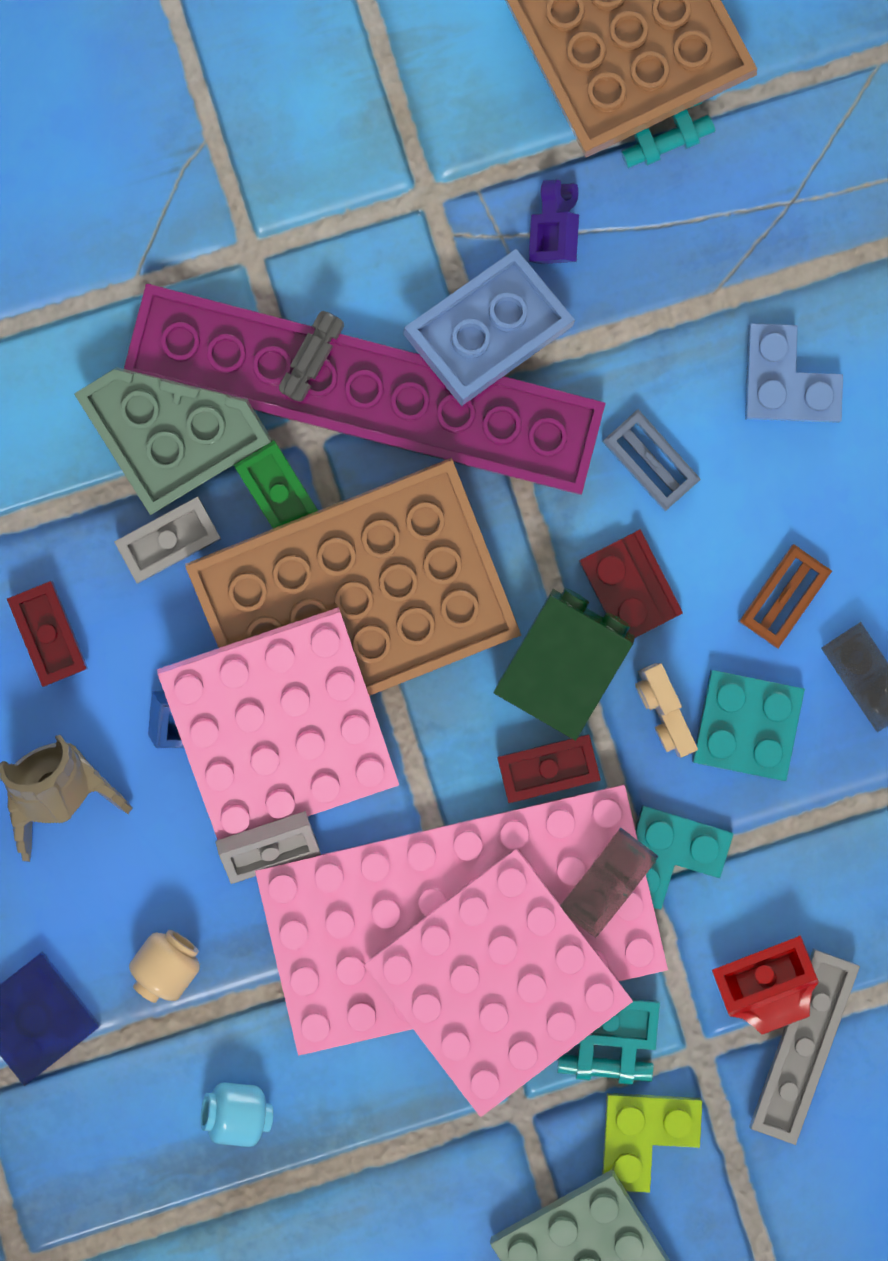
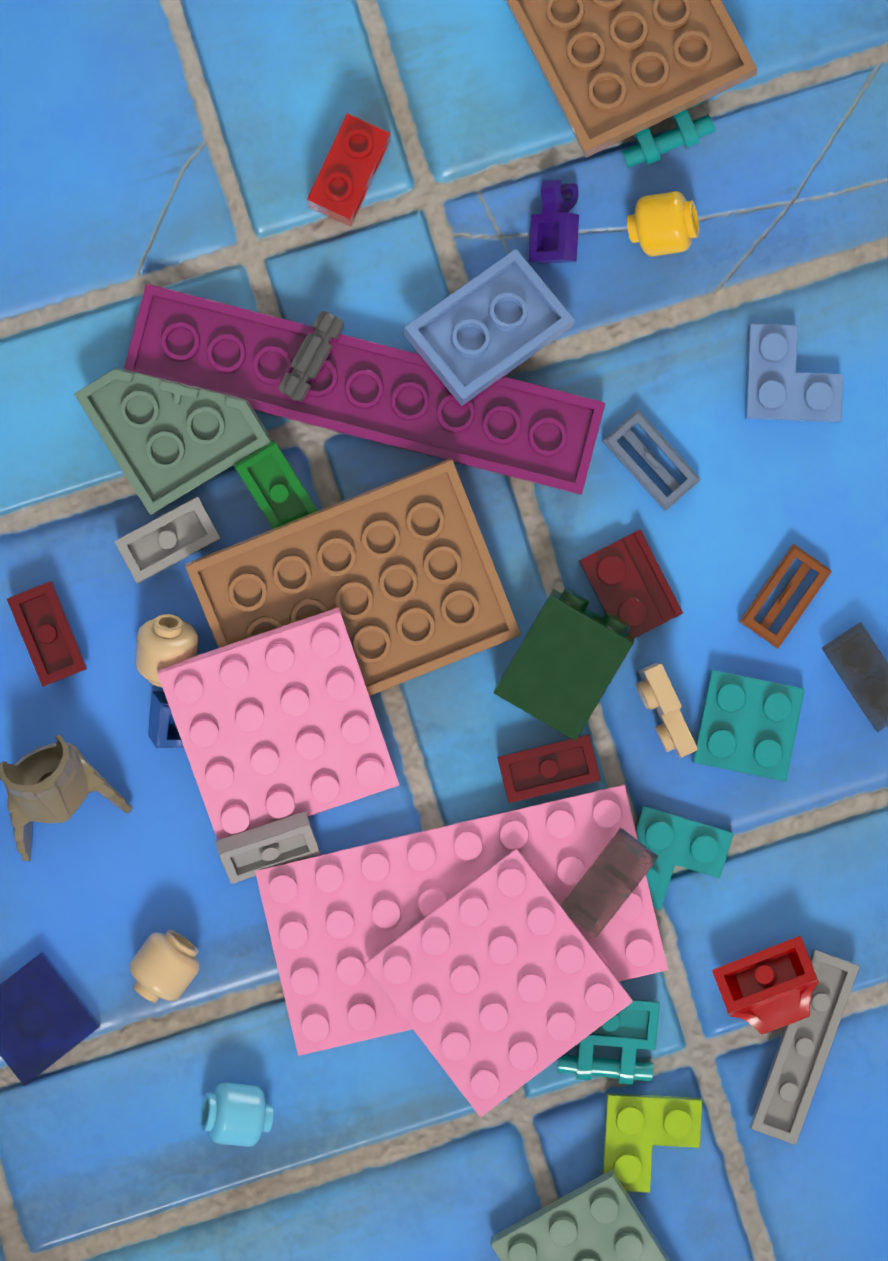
none -> tan head [135,614,198,687]
none -> red brick [307,113,391,227]
none -> yellow head [627,191,699,257]

